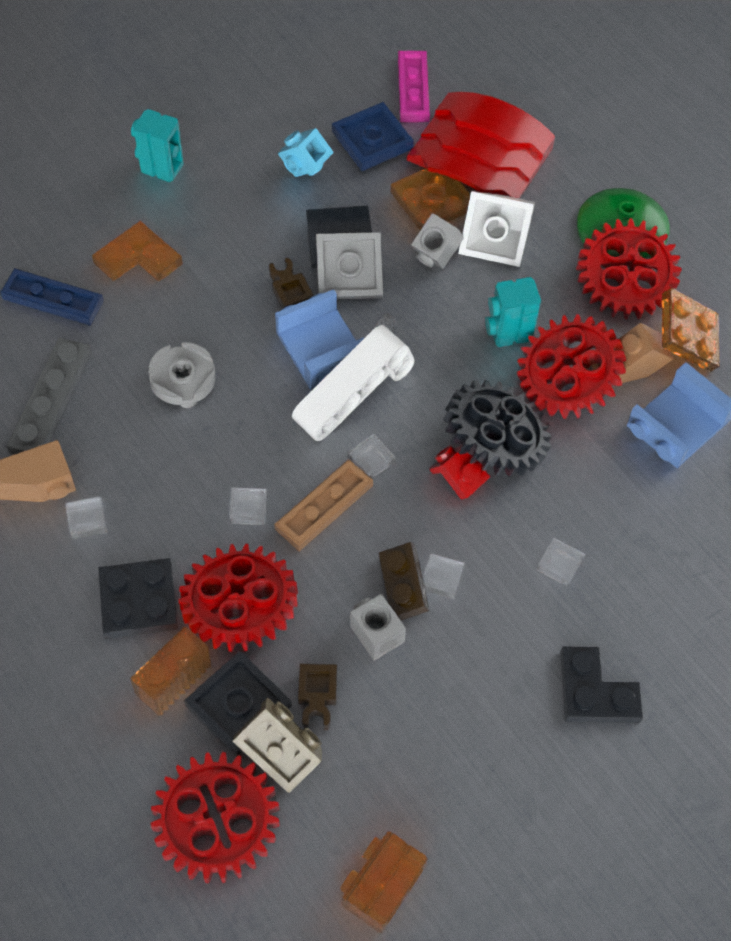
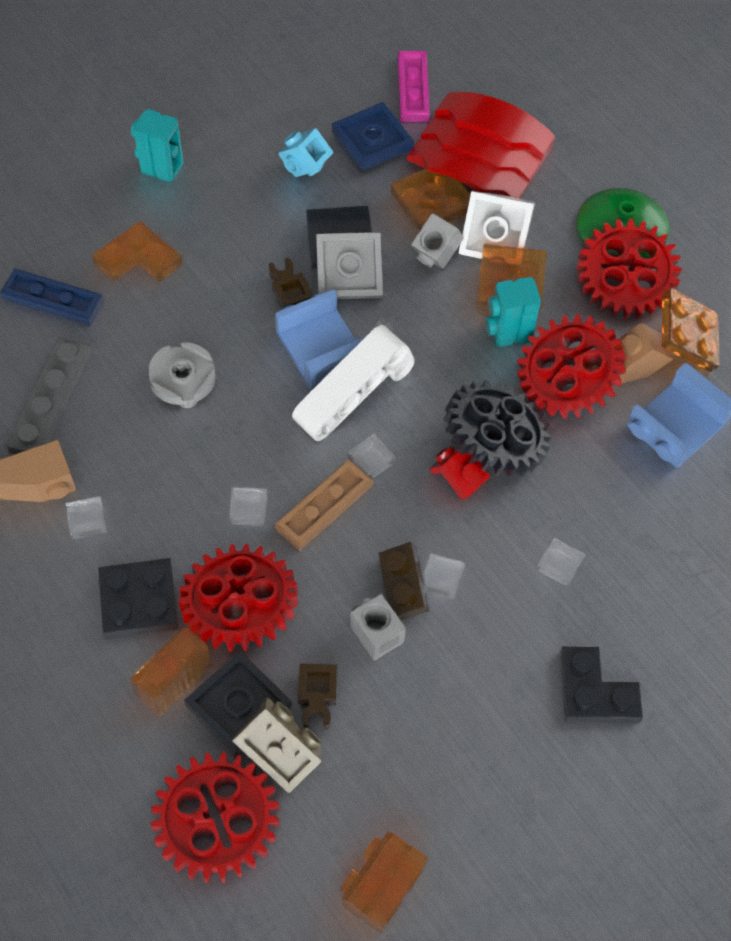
none -> clear orange plate [476,244,547,313]

